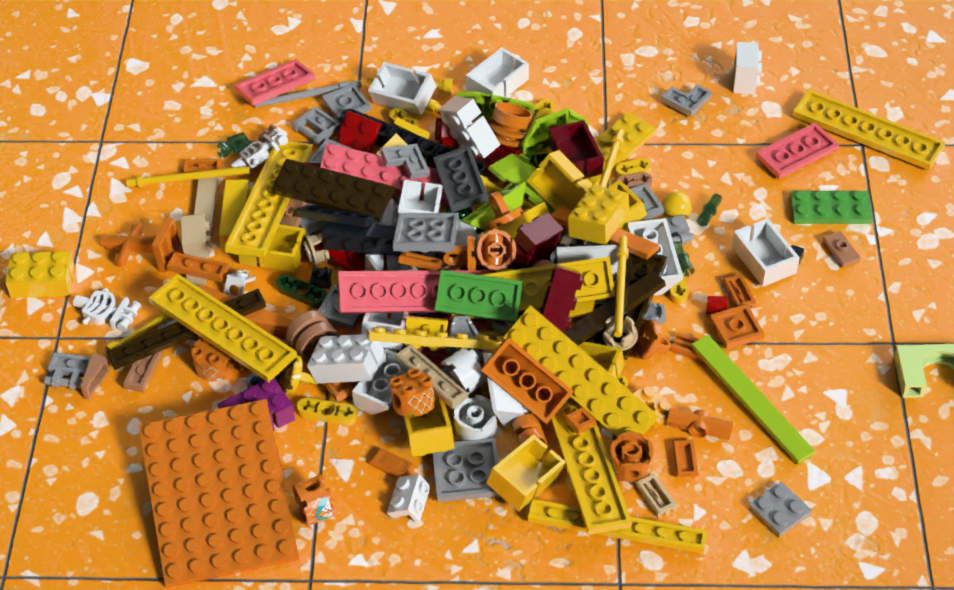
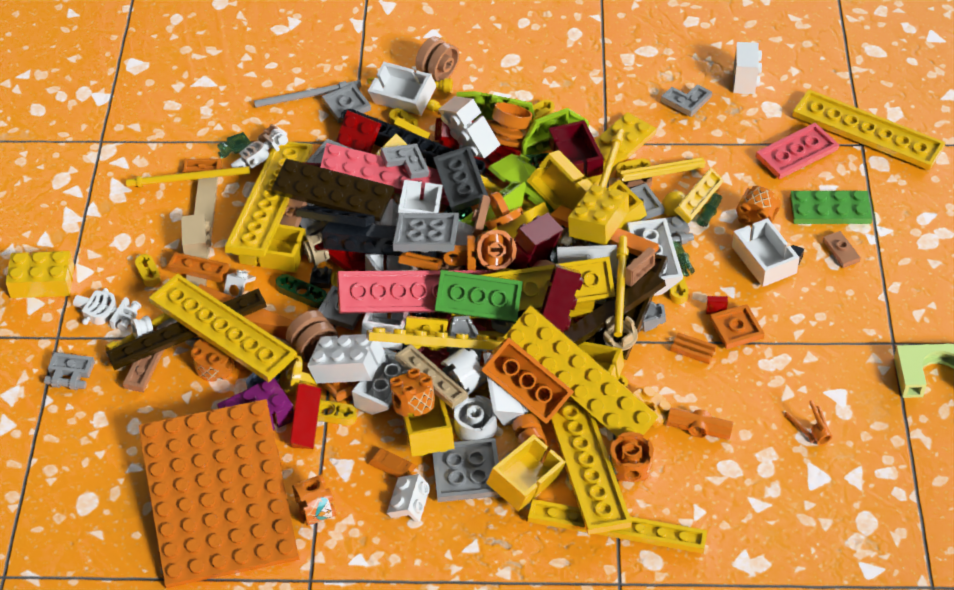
nougat slope [80,353,110,400] -> none
orange piece [101,217,181,273] -> none
yellow brick [219,179,253,249] -> none
coral plate [234,59,315,106] -> none
light grey plate [292,106,341,147] -> none
white piece [466,47,529,97] -> none
orange plate [566,407,596,435] -> none
orange tile [632,319,671,360] -> none
tan tile [635,473,677,518] -> none
orange tile [672,440,699,478] -> none
lime tile [691,335,815,465] -> none
orange tile [722,274,756,308] -> none
light grey plate [748,482,812,538] -> none
none -> white wheel [131,316,153,339]
none -> yellow beam [135,254,161,287]
none -> red slope [290,384,322,449]
none -> nougat wheel [415,36,460,81]
none -> nougat plate [471,195,491,239]
none -> yellow axle [619,157,706,182]
none -> nougat plate [625,247,655,286]
none -> yellow tile [674,168,724,224]
none -> orange brick [736,186,781,225]
none -> orange plant [785,400,833,445]

